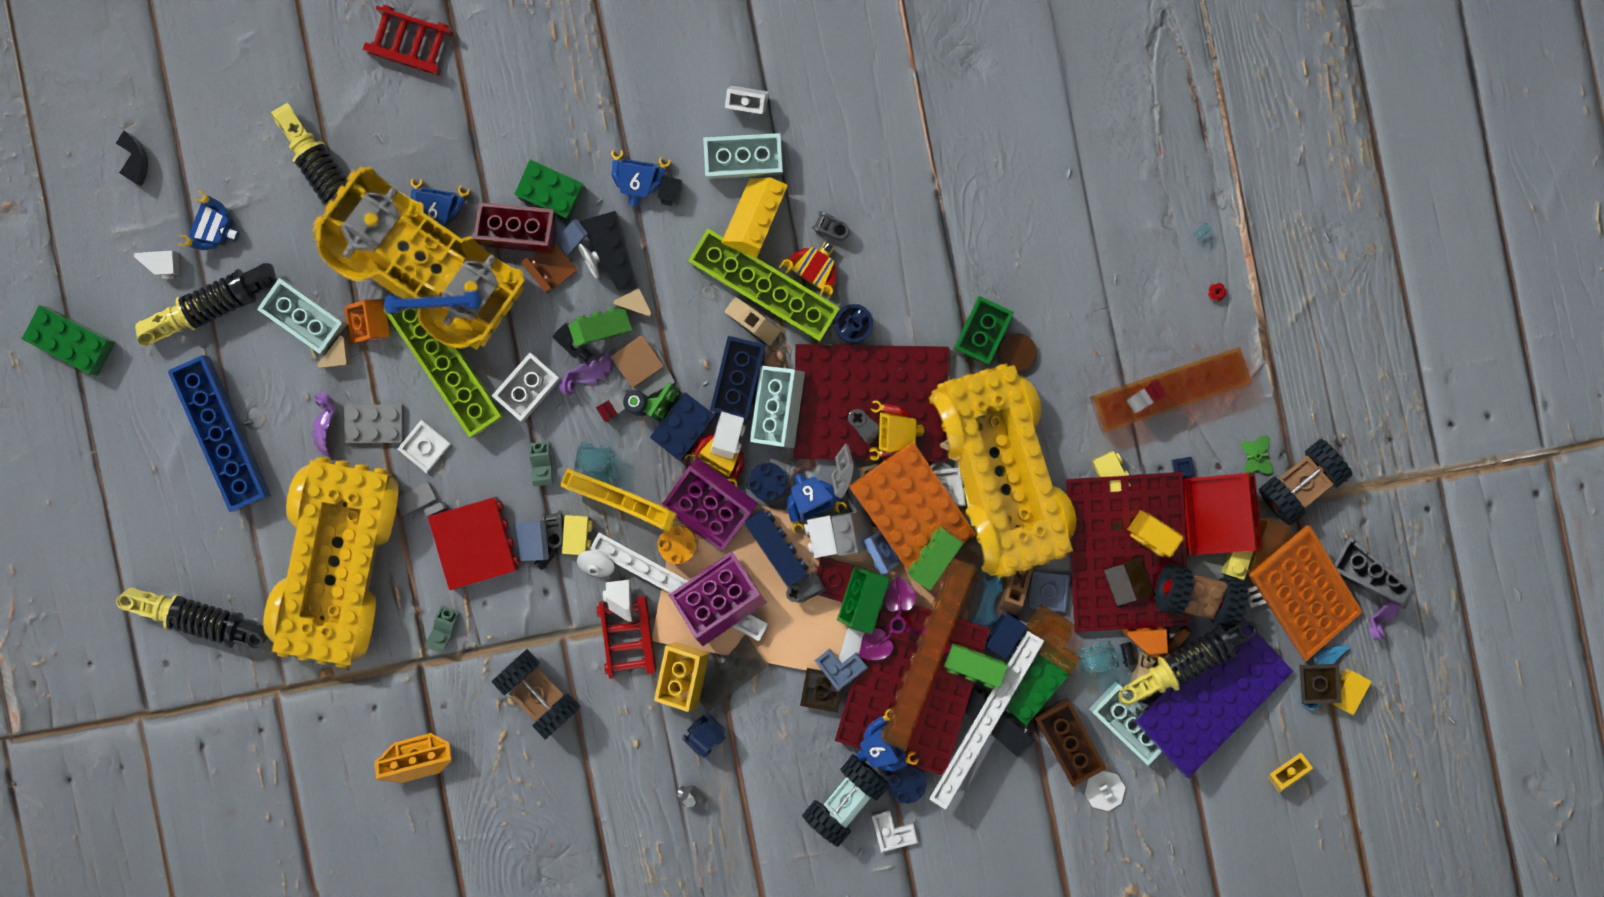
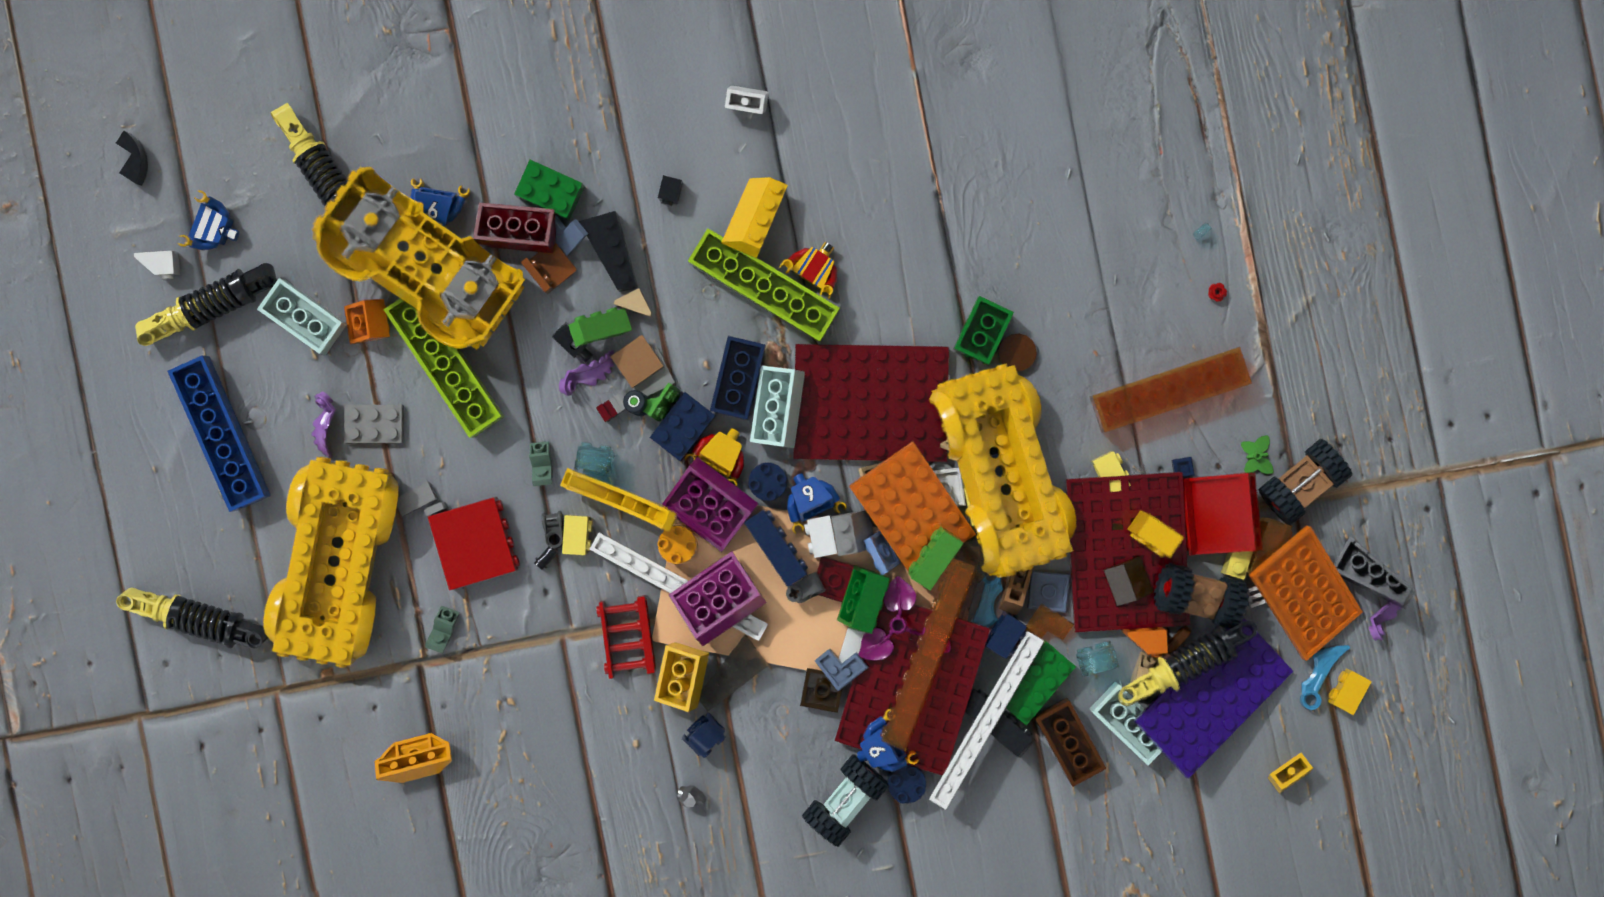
green brick [22,305,115,375] -> none
tan slope [317,335,351,369] -> none
red fence [363,5,453,76] -> none
blue piece [384,291,483,314] -> none
white tile [397,420,452,474] -> none
plate [491,649,581,740] -> none
white brick [492,353,562,422] -> none
sand blue tile [515,521,549,561] -> none
white dish [577,551,615,577] -> none
white dish [578,244,600,279] -> none
white slope [603,580,632,622] -> none
blue torso [611,150,670,206] -> none
light aqua brick [703,133,783,179] -> none
white brick [710,412,746,459] -> none
tan slope [724,297,781,346] -> none
dark grey piece [811,211,849,241] -> none
light grey slope [831,443,853,499] -> none
dark blue brick [835,304,873,344] -> none
dark grey piece [848,409,880,445] -> none
yellow torso [869,400,924,460] -> none
white tile [871,810,918,853] -> none
bright green brick [944,643,1008,689] -> none
clear orange tile [1039,622,1081,675] -> none
white piece [1084,770,1125,811] -> none
black pin [1119,642,1137,667] -> none
leg [1126,380,1167,413] -> none
dark brown slope [1299,664,1342,704] -> none

